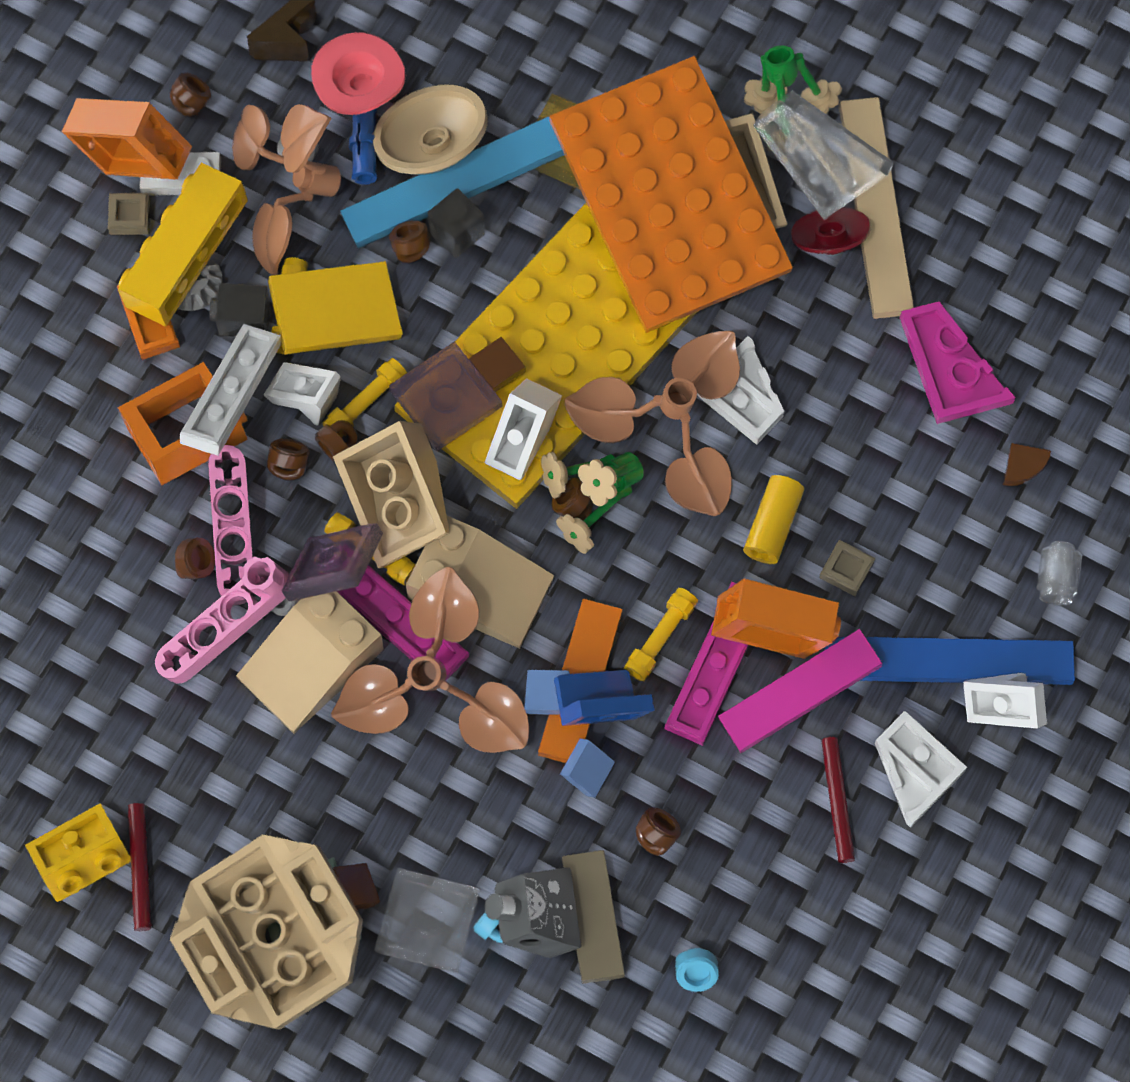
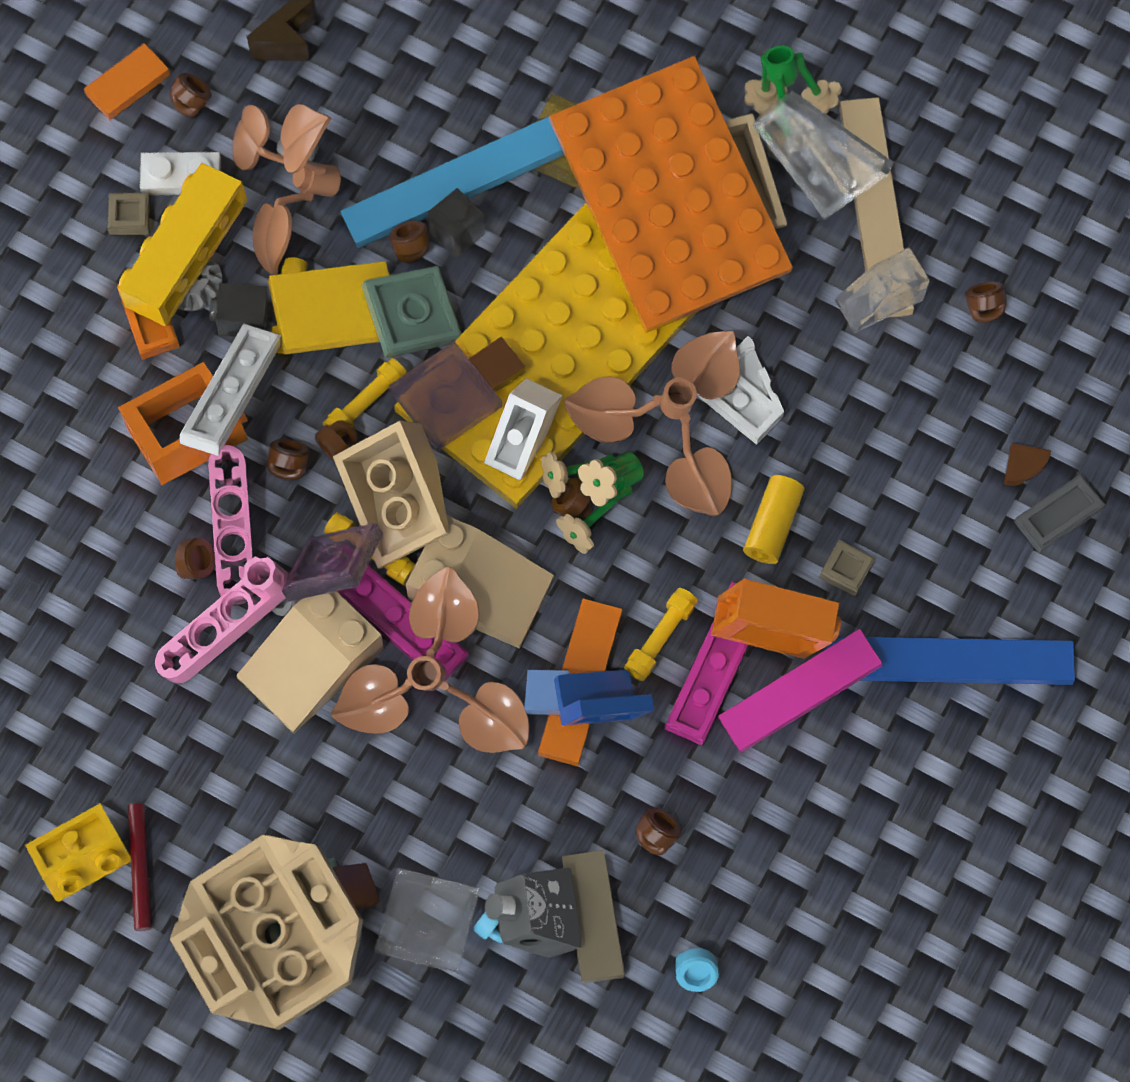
orange window [62,98,192,180] -> none
white slope [264,362,341,426] -> none
coral hat [311,33,406,115] -> none
blue pin [349,109,377,185] -> none
tan dish [373,85,488,175] -> none
medium blue tile [560,738,615,798] -> none
dark red dish [791,207,870,255] -> none
dark red bar [821,737,855,863] -> none
white wing [875,711,967,827] -> none
dark pink wing [899,301,1015,424] -> none
white slope [963,673,1047,728] -> none
clear brick [1036,541,1083,605] -> none
none -> orange tile [84,43,170,121]
none -> sand green tile [361,266,462,358]
none -> clear slope [835,247,929,333]
none -> reddish brown tile [965,281,1007,323]
none -> dark grey tile [1014,474,1105,553]

